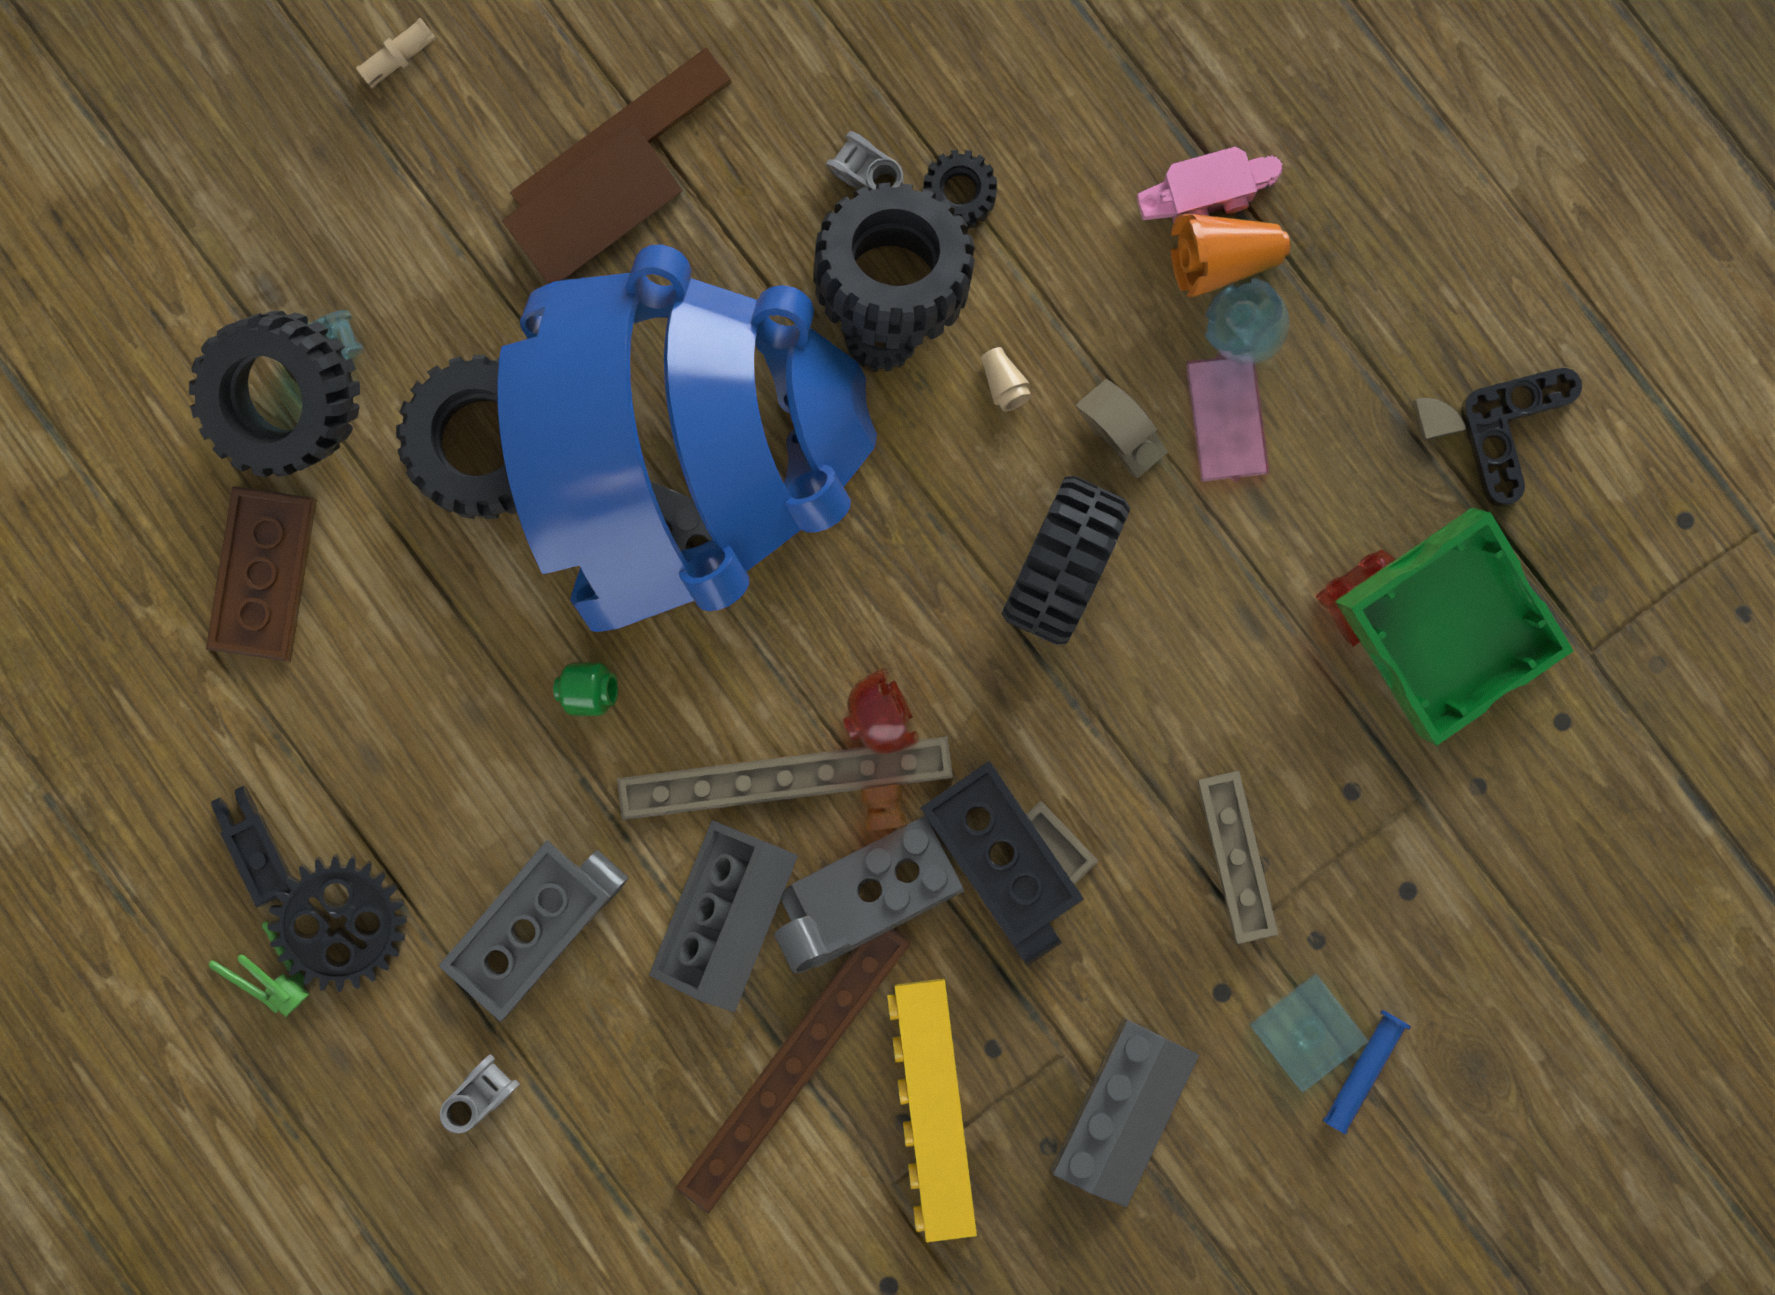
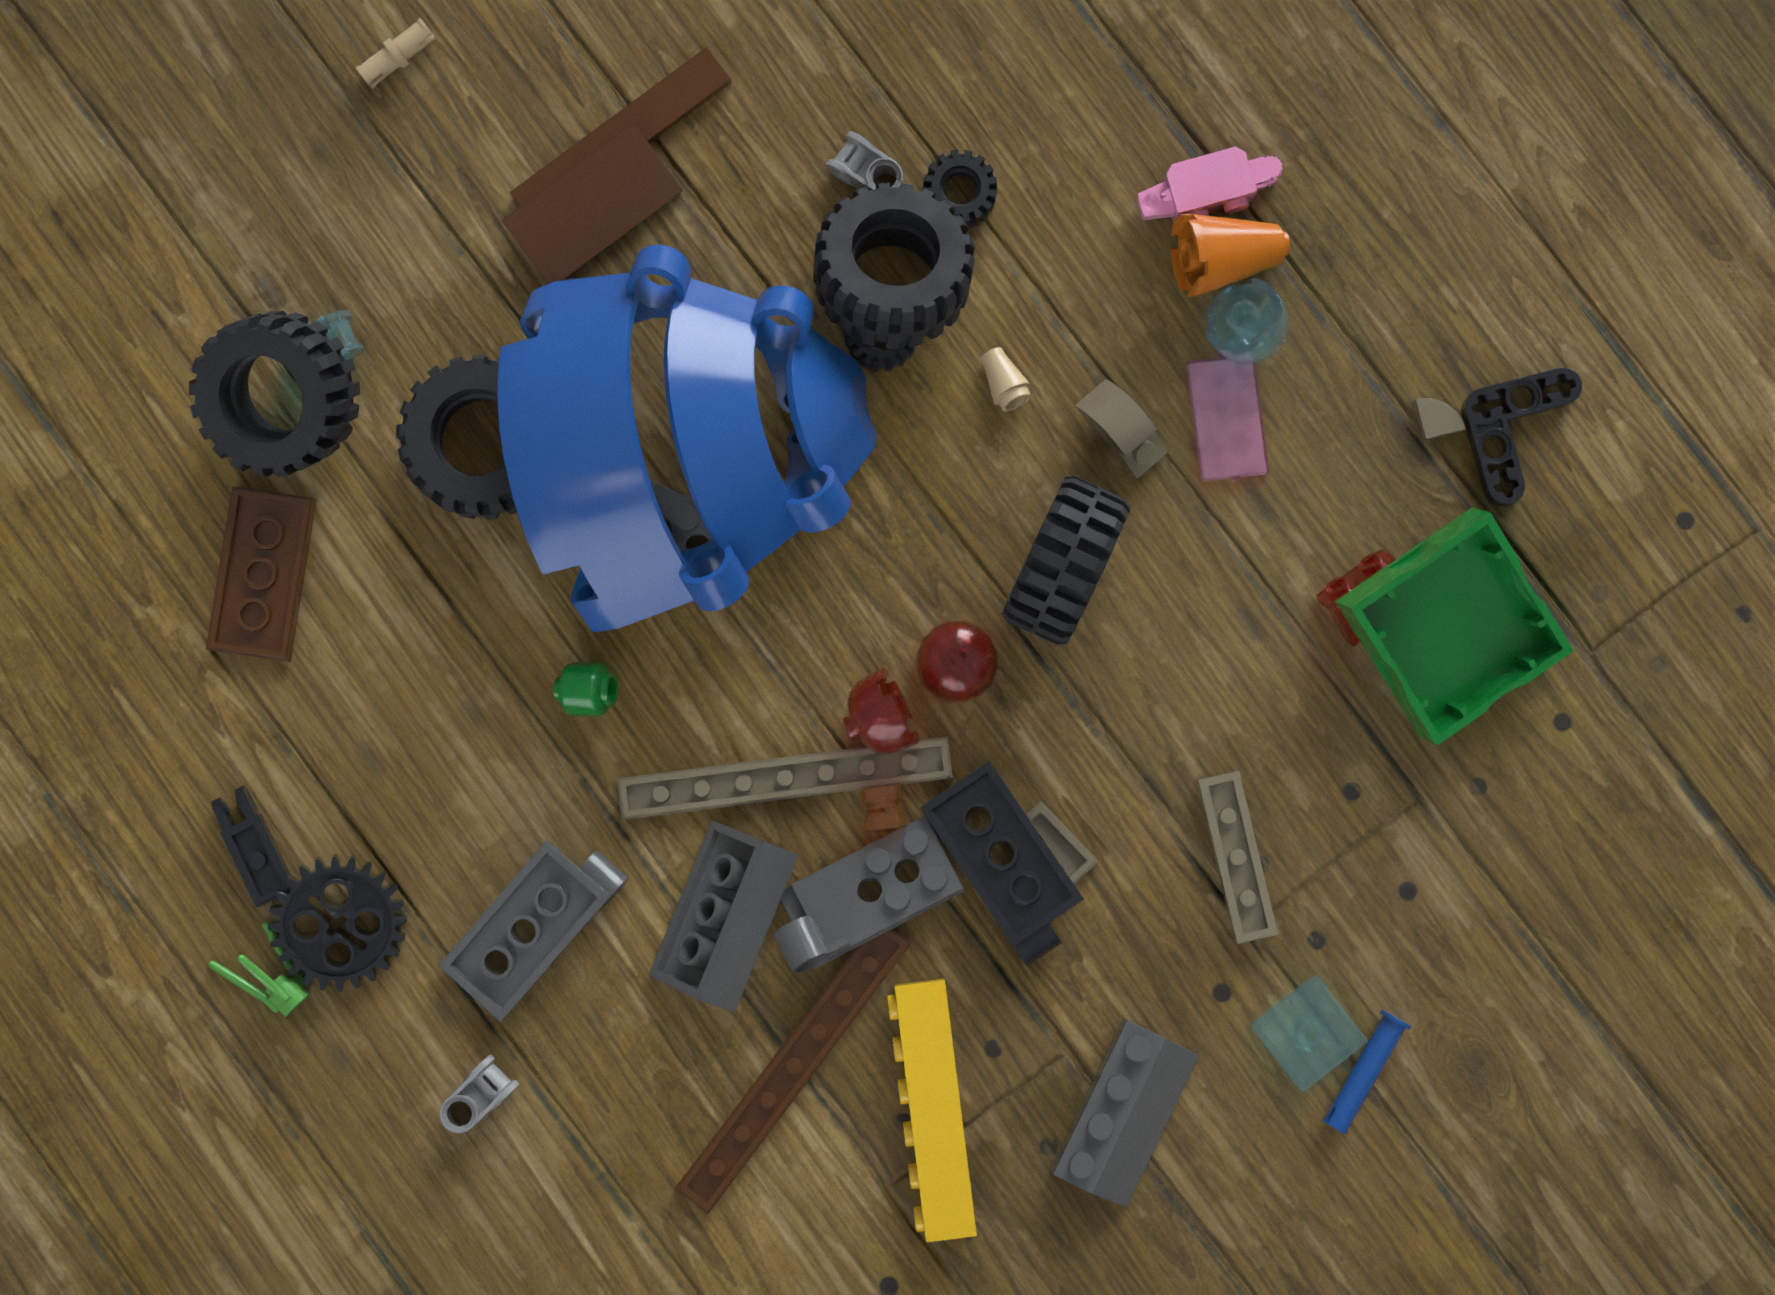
none -> clear red cylinder [916,621,998,703]

